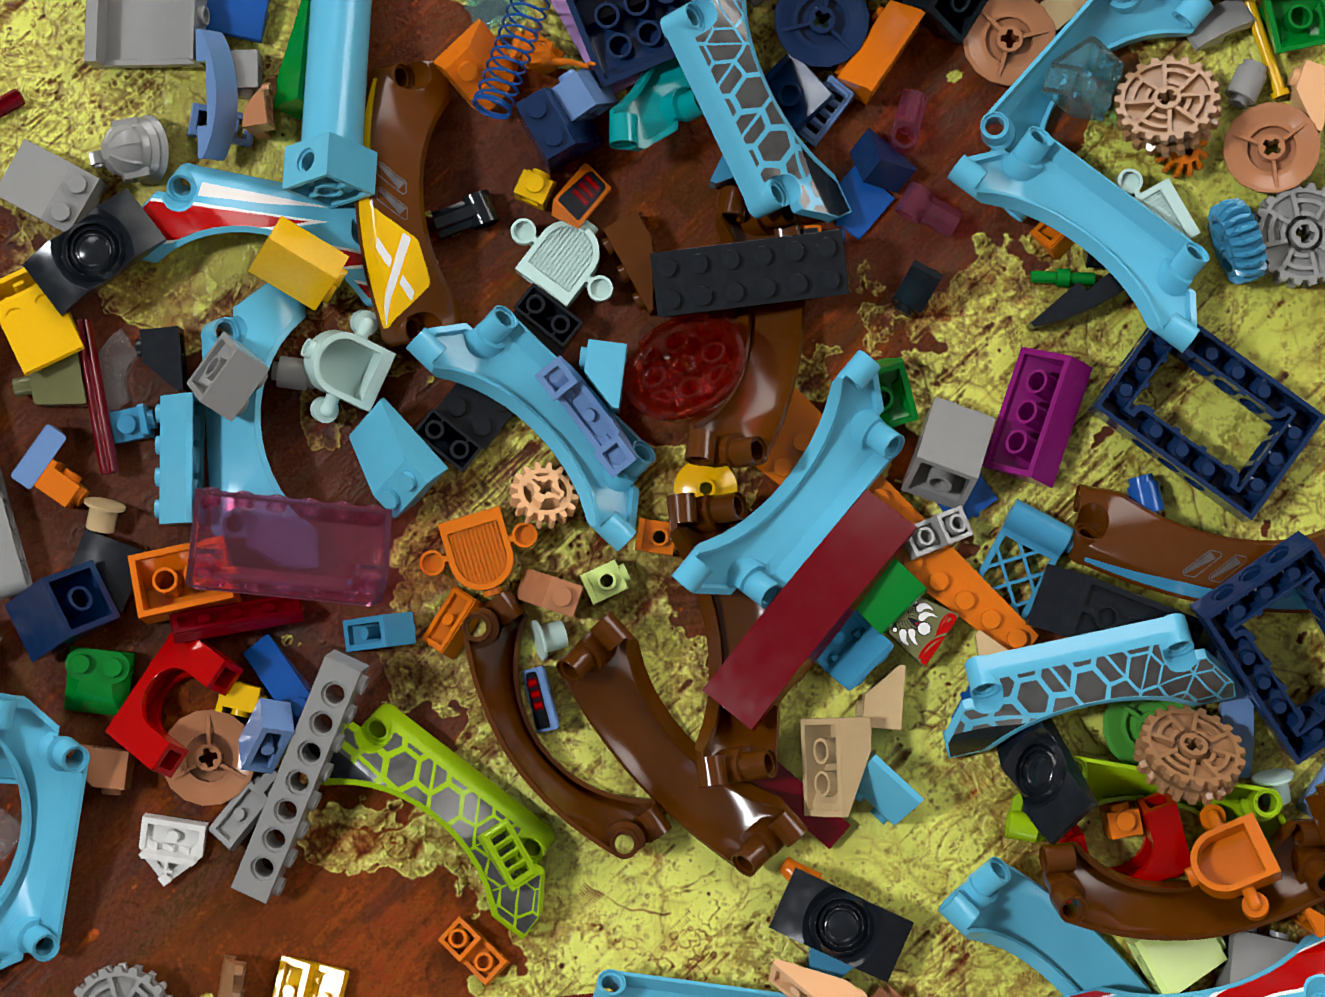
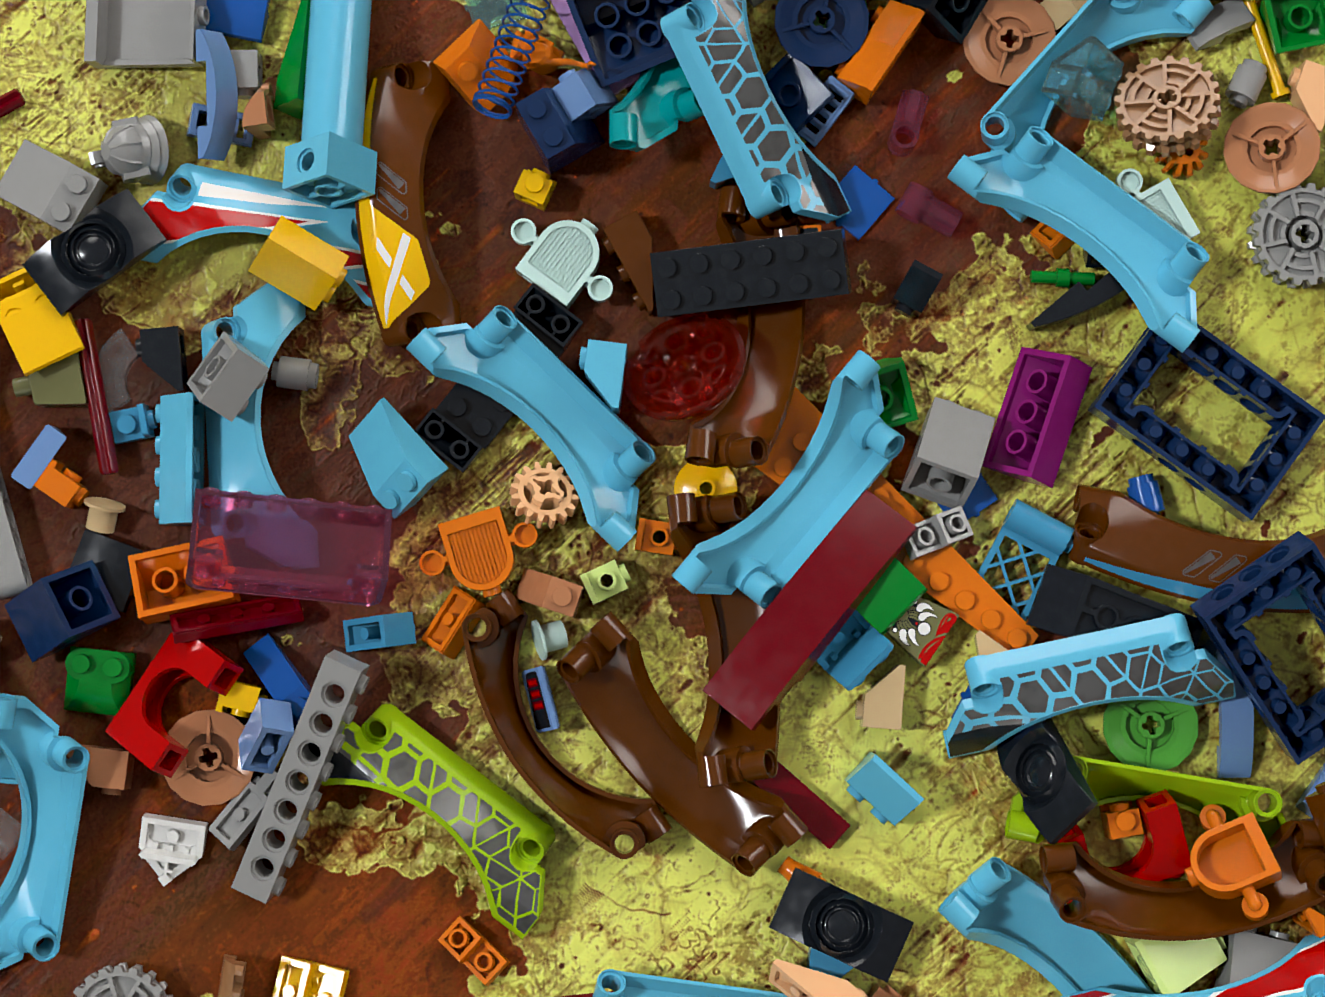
light aqua piece [301,310,396,423] -> none
black piece [431,190,500,240] -> none
lime slope [477,818,539,893] -> none
medium blue slope [534,356,638,478] -> none
slope [551,163,611,229] -> none
tan slope [800,717,872,818] -> none
dark blue slope [849,128,917,193] -> none
medium nougat piece [1133,705,1246,805] -> none
dark azure gear [1208,198,1267,285] -> none
light aqua piece [1251,768,1294,806] -> none

